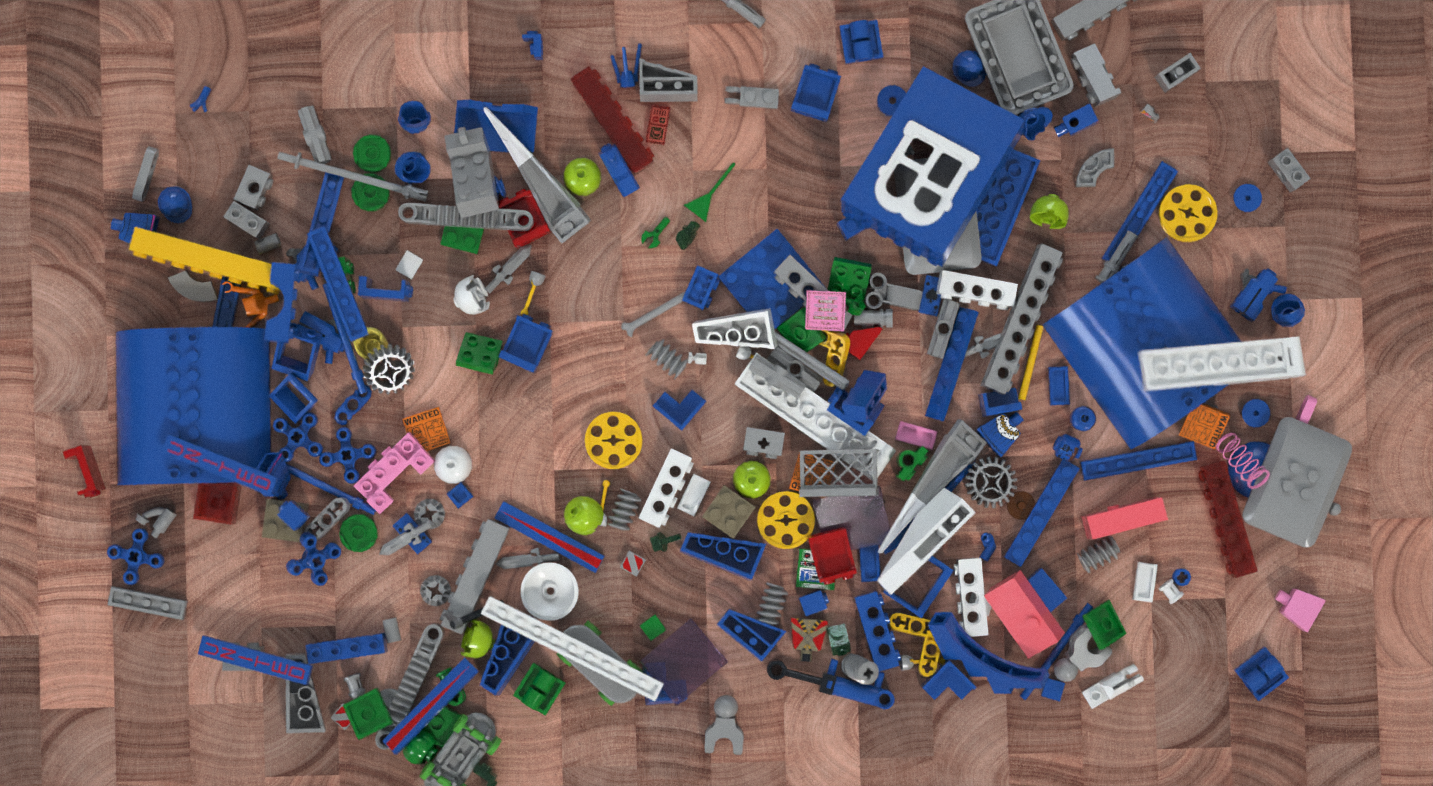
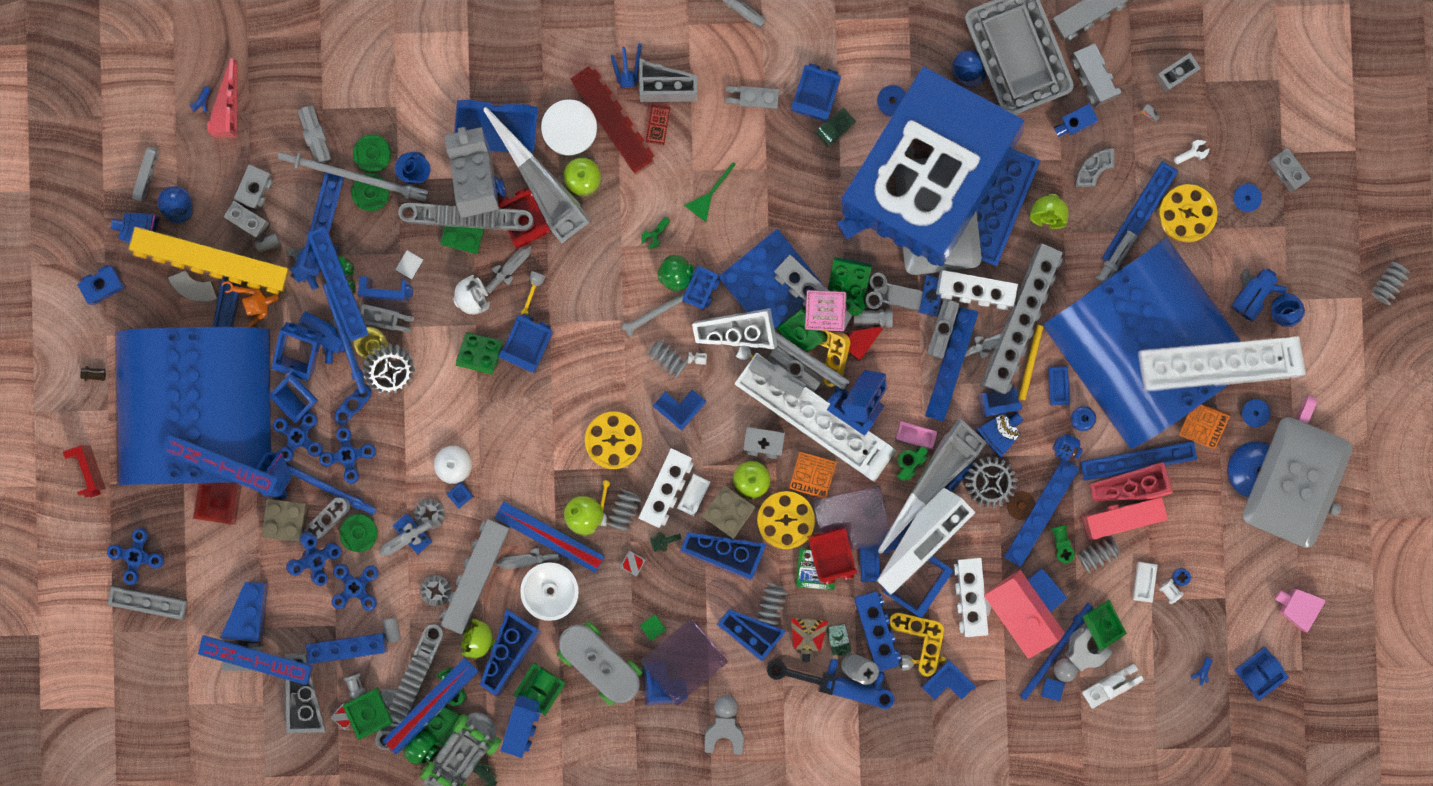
light grey plant [135,507,177,538] -> none
blue arch [265,262,299,344] -> none
blue brick [277,501,311,531] -> none
bright pink bracket [354,432,435,514] -> none
blue piece [398,101,431,134] -> none
orange tile [402,407,451,451] -> none
piece [443,600,504,629] -> none
white plate [481,596,664,701] -> none
blue bracket [522,31,543,60] -> none
blue piece [598,143,640,197] -> none
clear green piece [676,221,701,250] -> none
light grey fence [799,449,879,497] -> none
blue brick [799,590,829,616] -> none
blue plate [839,20,883,64] -> none
blue arch [928,612,1050,694] -> none
blue arm [980,532,996,562] -> none
blue piece [1018,107,1053,141] -> none
clear red brick [1198,460,1258,578] -> none
bright pink piece [1216,433,1270,489] -> none
none -> blue brick [77,265,126,306]
none -> dark brown pin [80,366,106,381]
none -> coral wedge [207,58,238,138]
none -> blue wedge [220,581,268,642]
none -> blue gear [331,564,379,611]
none -> light grey hinge [360,304,414,333]
none -> blue brick [500,695,541,758]
none -> white piece [541,100,597,156]
none -> green plant [657,255,694,291]
none -> clear green plate [815,107,856,148]
none -> green connector [1050,525,1075,563]
none -> coral wedge [1090,462,1173,501]
none -> white bar [1174,140,1210,164]
none -> blue bar [1191,657,1213,686]
none -> light grey piece [1371,262,1410,306]

